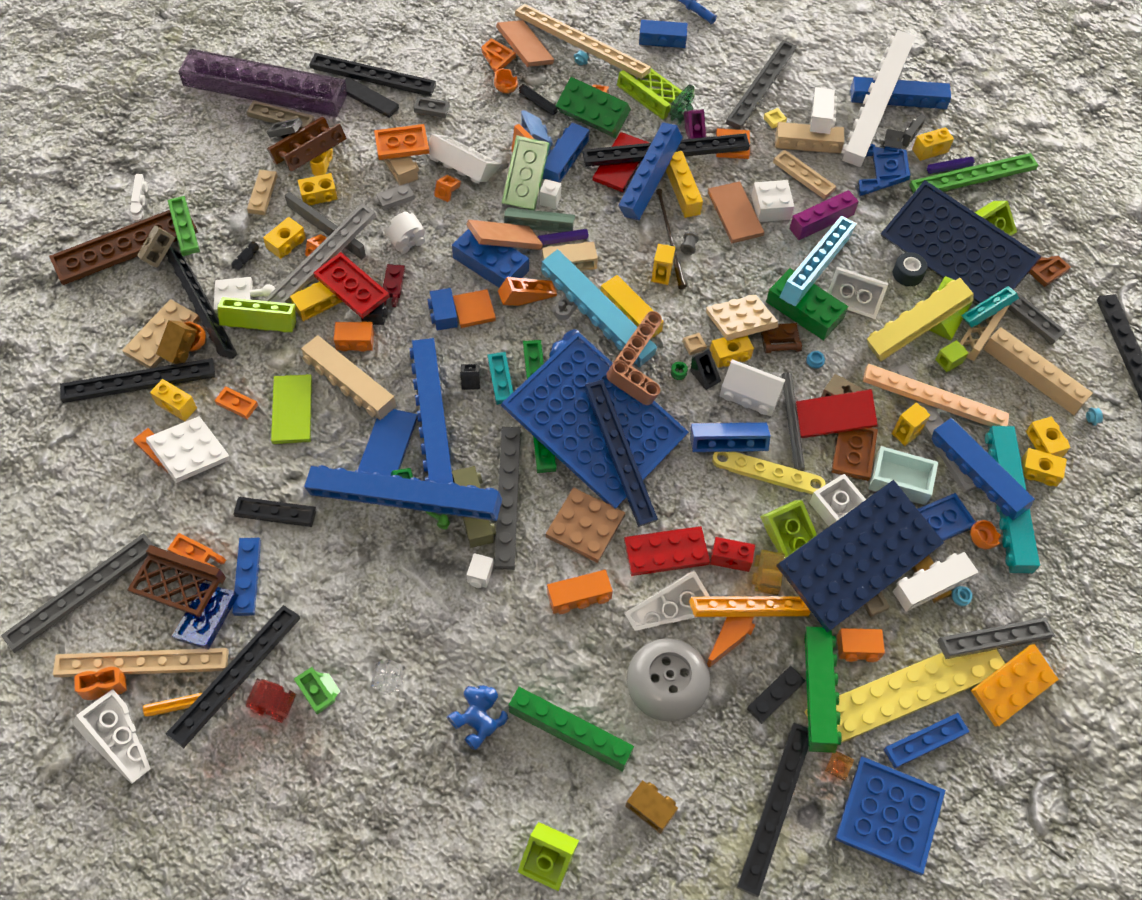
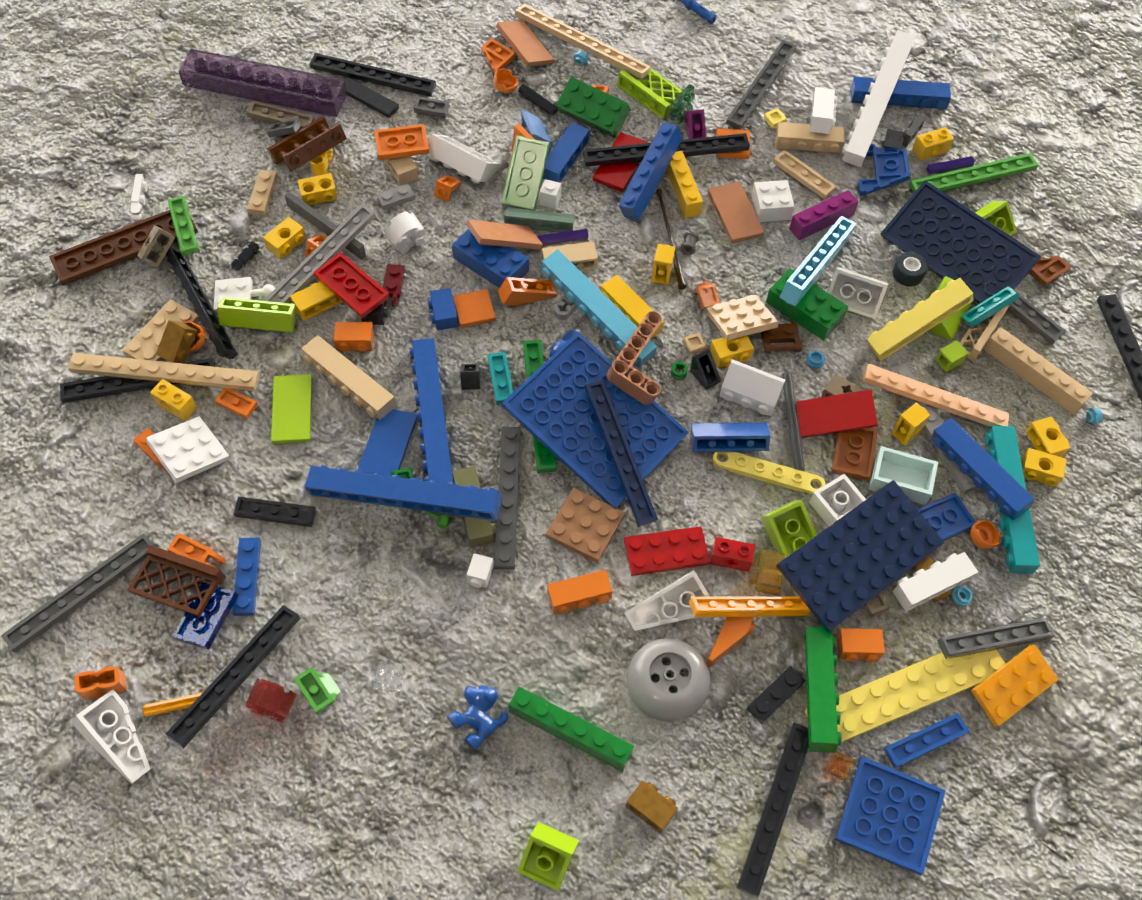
tan plate [53,648,229,677] -> none
blue brick [639,19,688,48] -> none
none -> tan plate [68,353,260,391]
none -> orange bracket [694,282,720,309]

